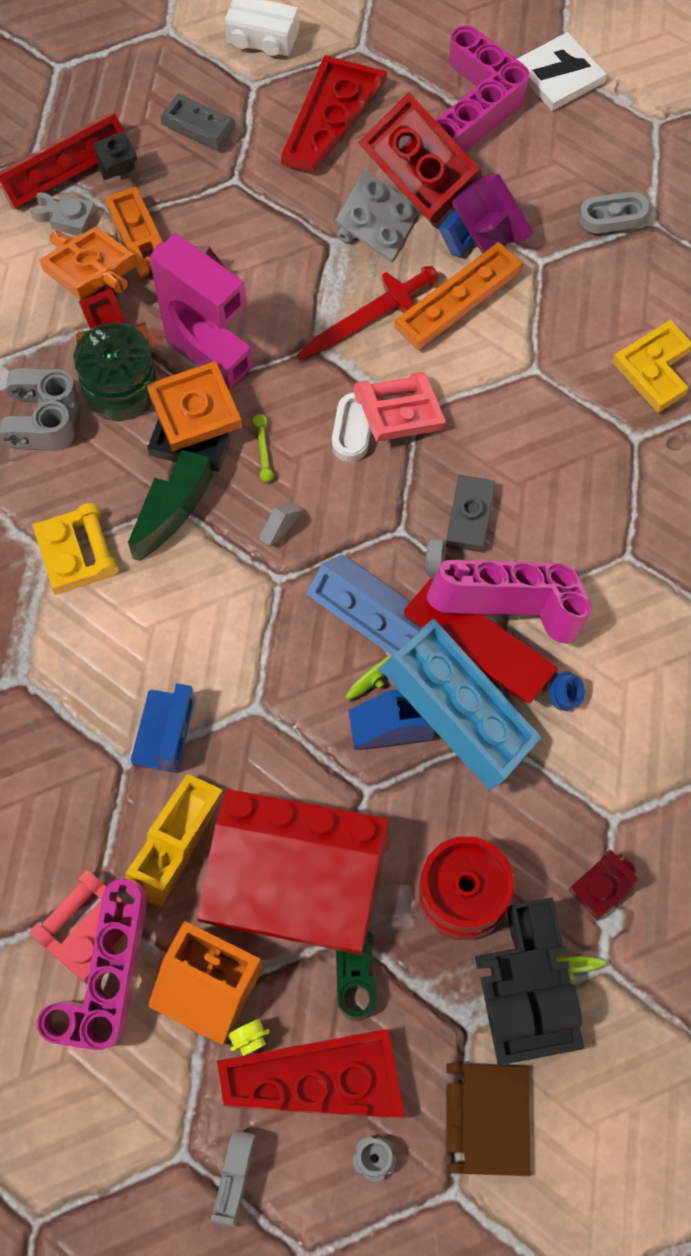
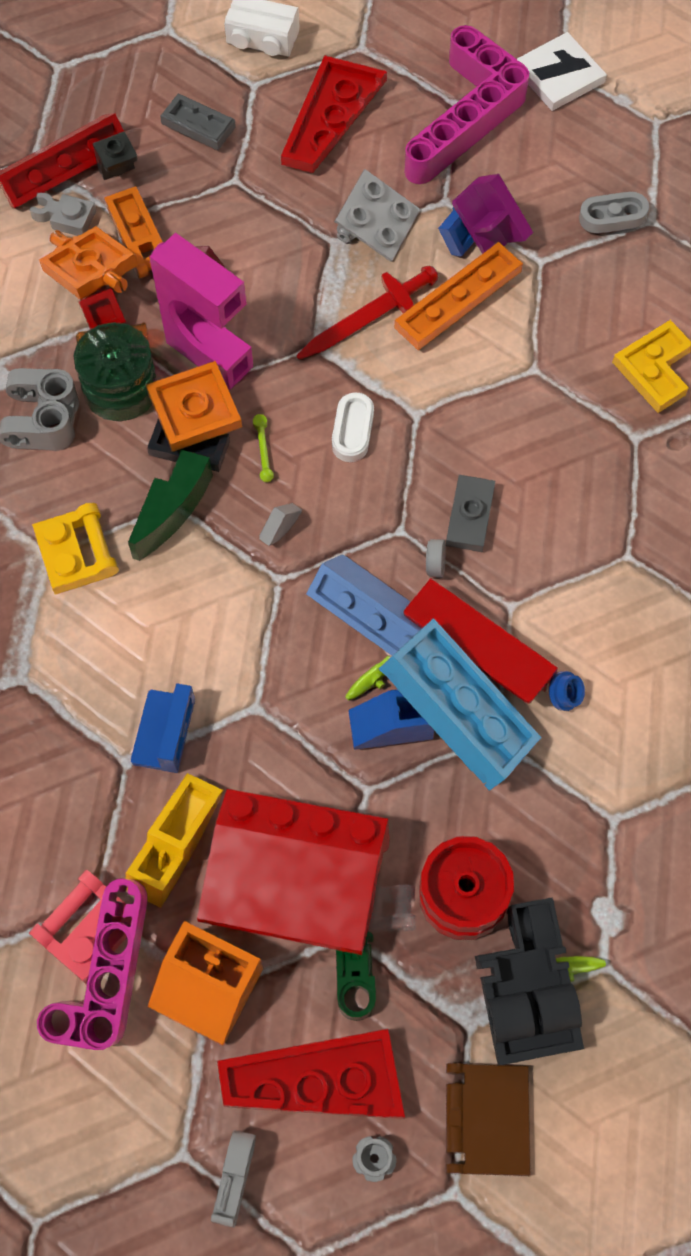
neon yellow plate [228,1019,270,1056] -> none
coral plate [354,372,446,442] -> none
red slope [358,92,483,226] -> none
dark pink beam [427,560,592,644] -> none
dark red bracket [568,849,639,921] -> none

